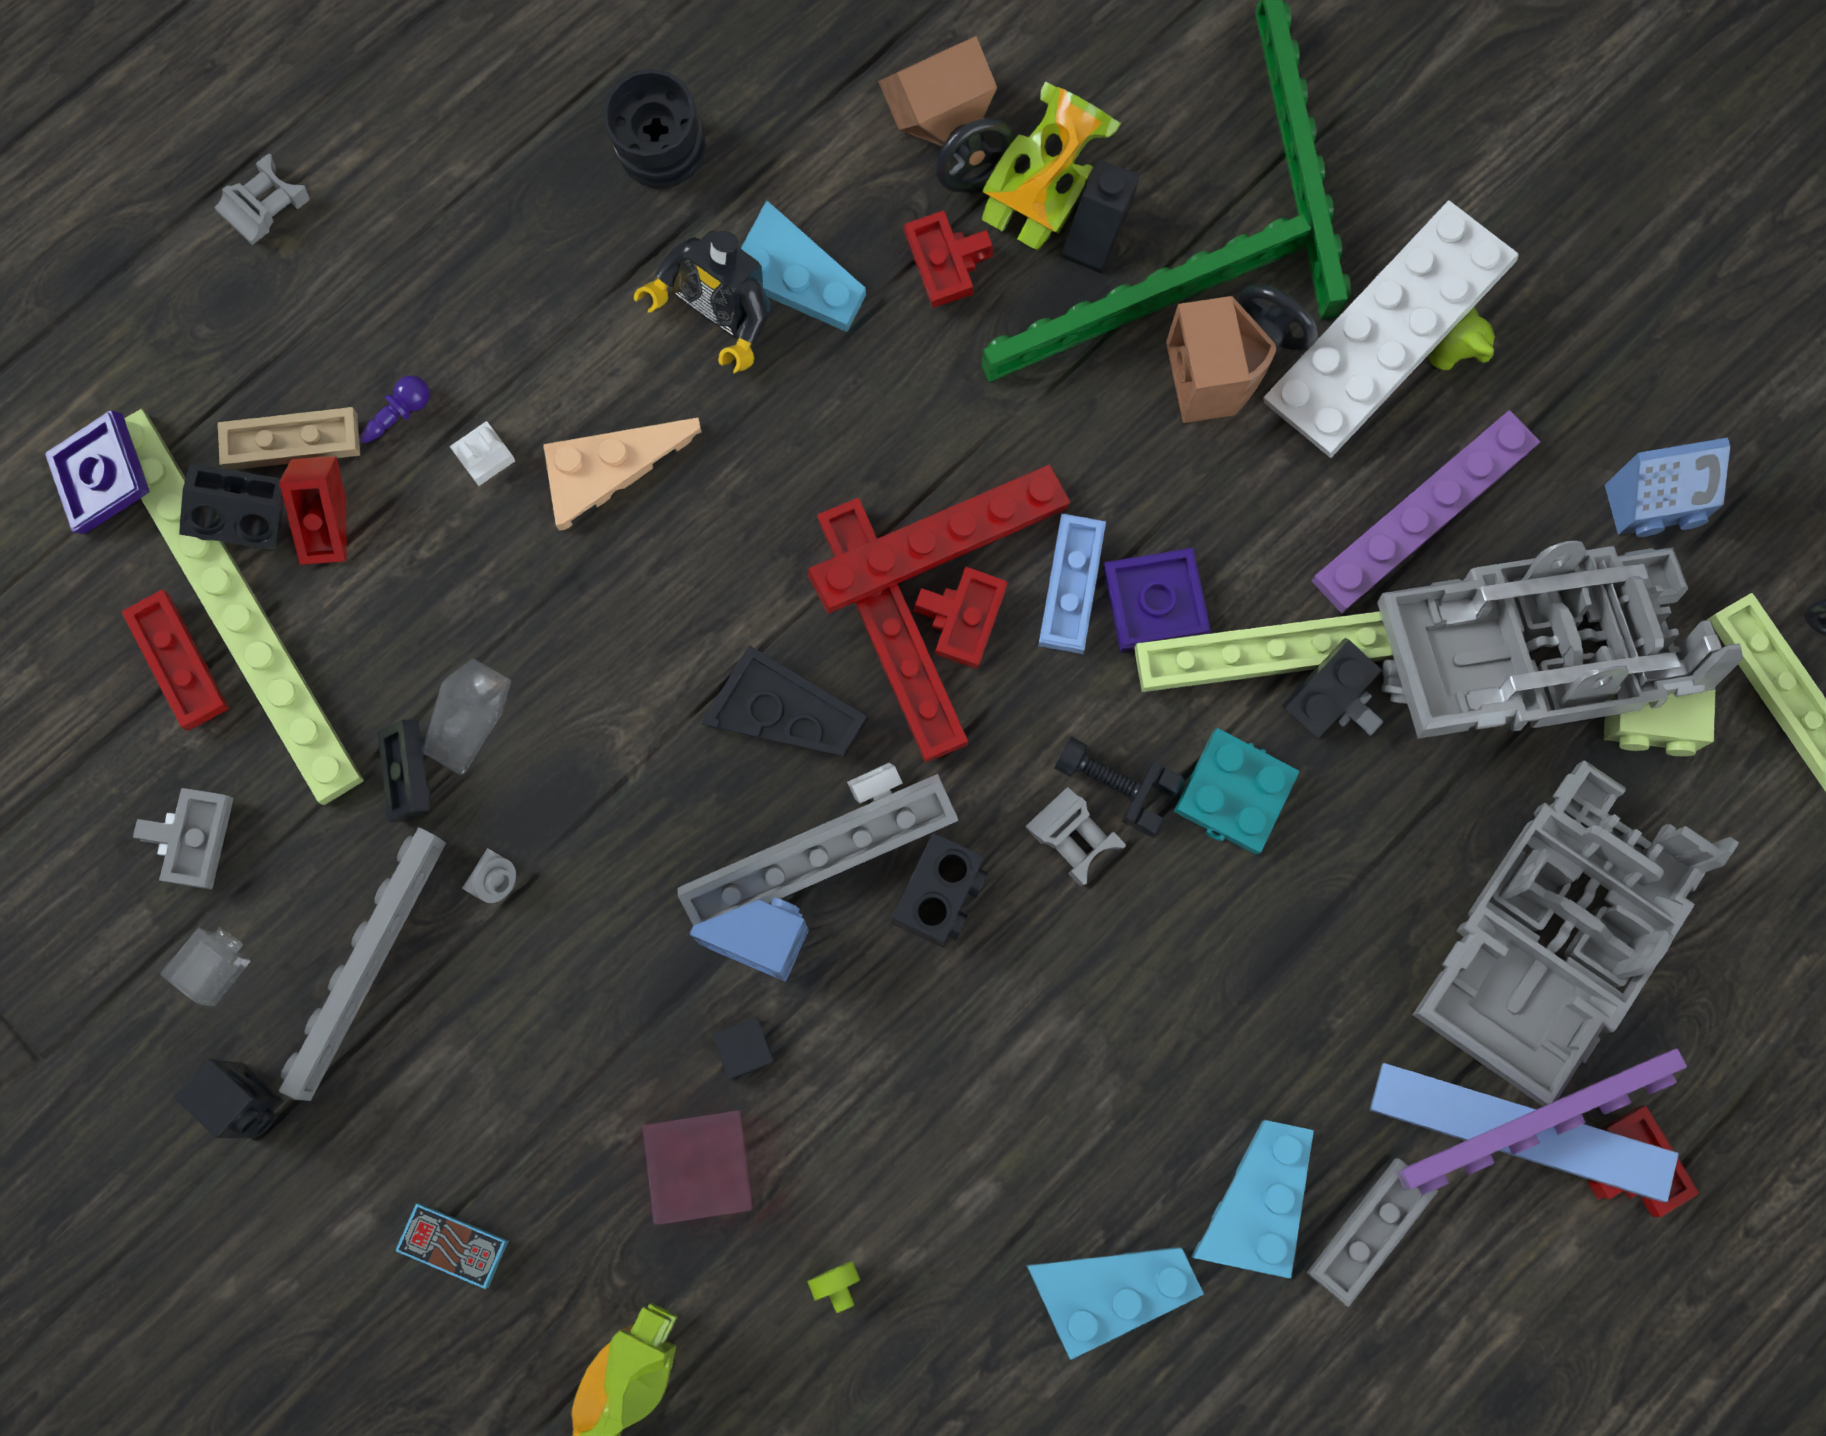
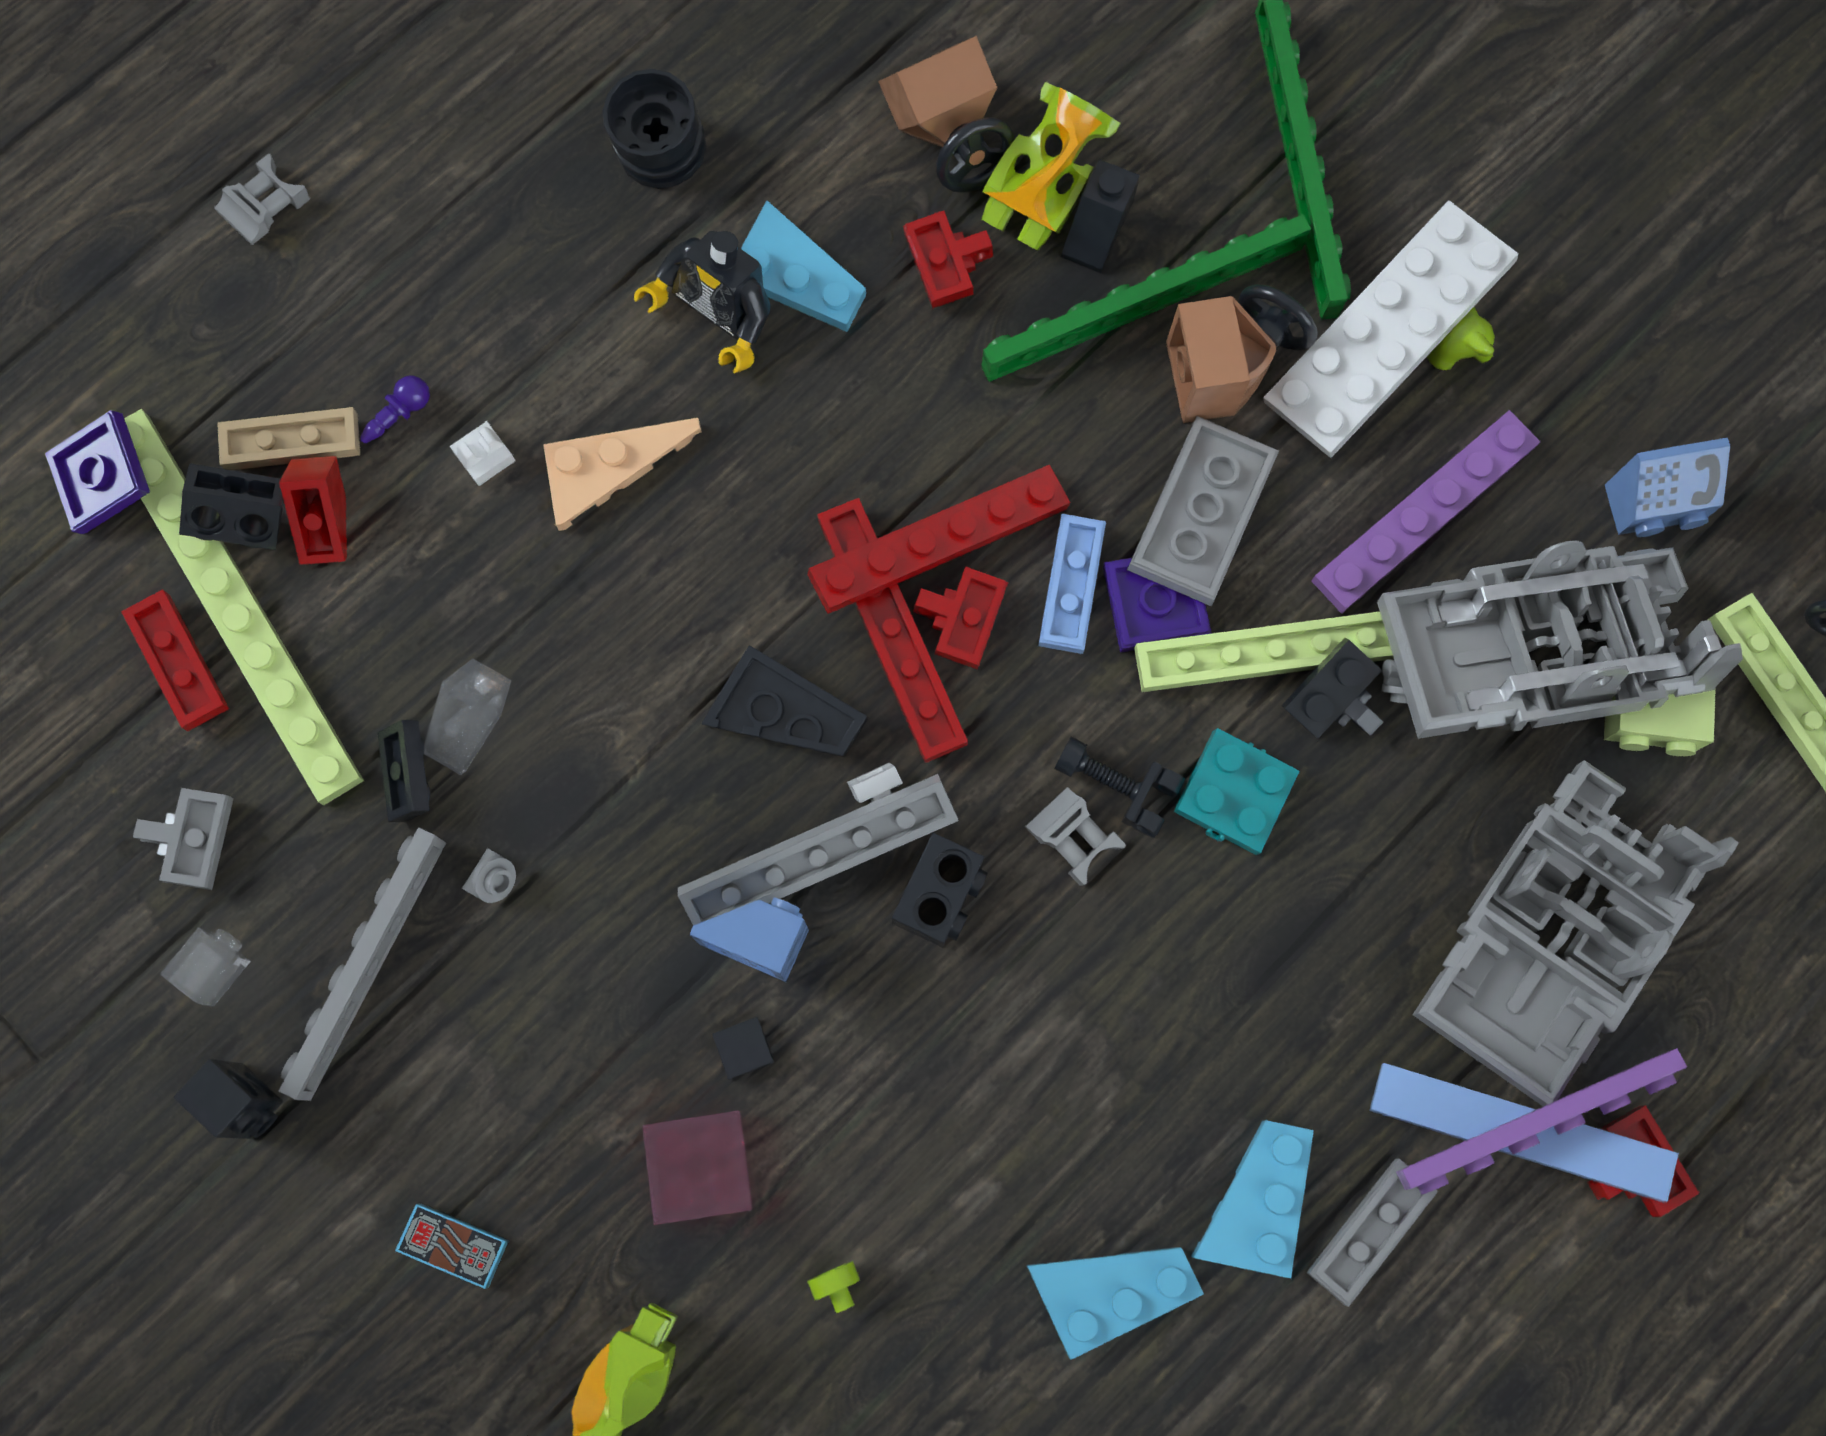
none -> light grey tile [1127,416,1279,606]

